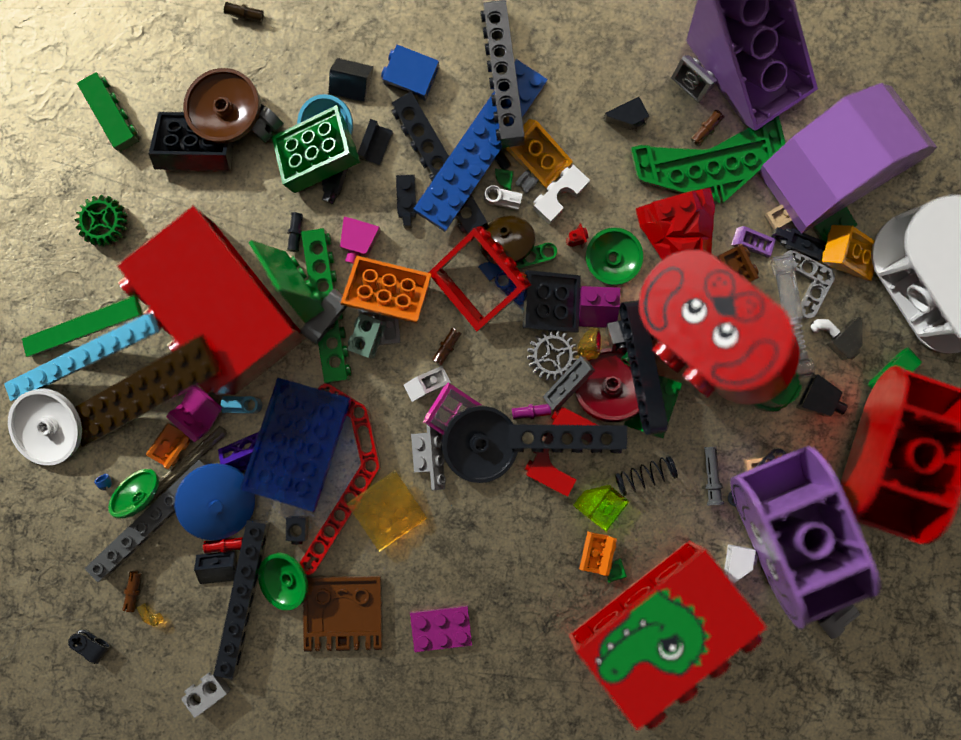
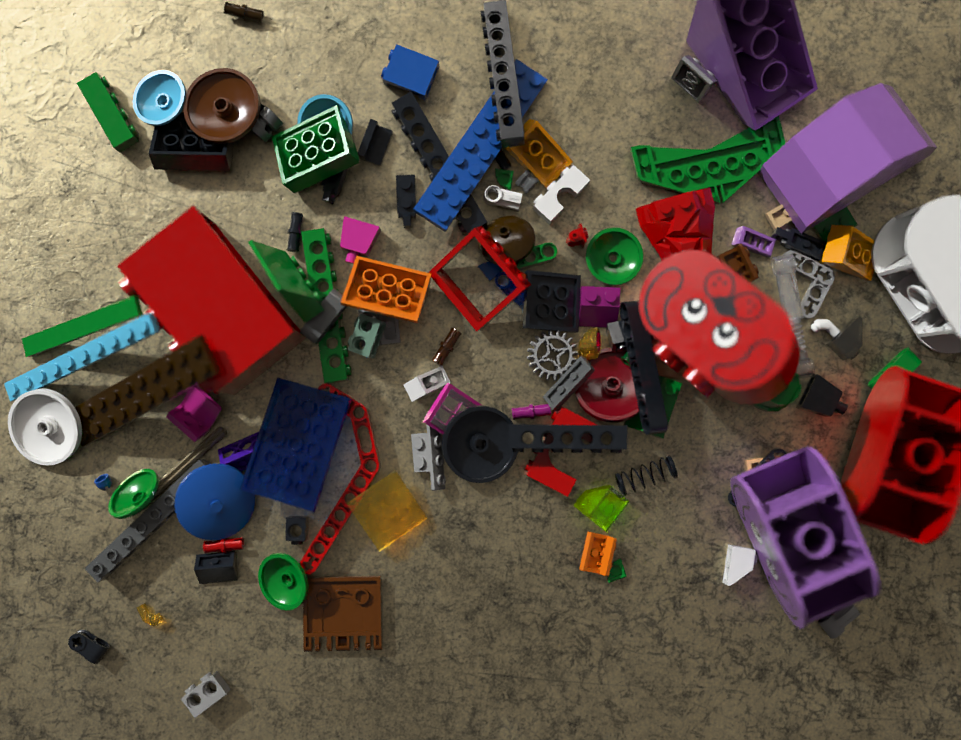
green gear [74,195,129,247] -> none
reddish brown pin [122,571,142,612] -> none
orange bracket [146,422,190,470] -> none
black brick [213,518,270,680] -> none
medium azure piece [221,396,263,414] -> none
black slope [328,58,374,103] -> none
magenta plate [410,605,472,652] -> none
red brick [569,540,767,731] -> none
black slope [603,97,650,130] -> none
reddish brown pin [691,109,725,147] -> none
dark grey pin [704,447,724,505] -> none
none -> medium azure dish [133,70,186,126]

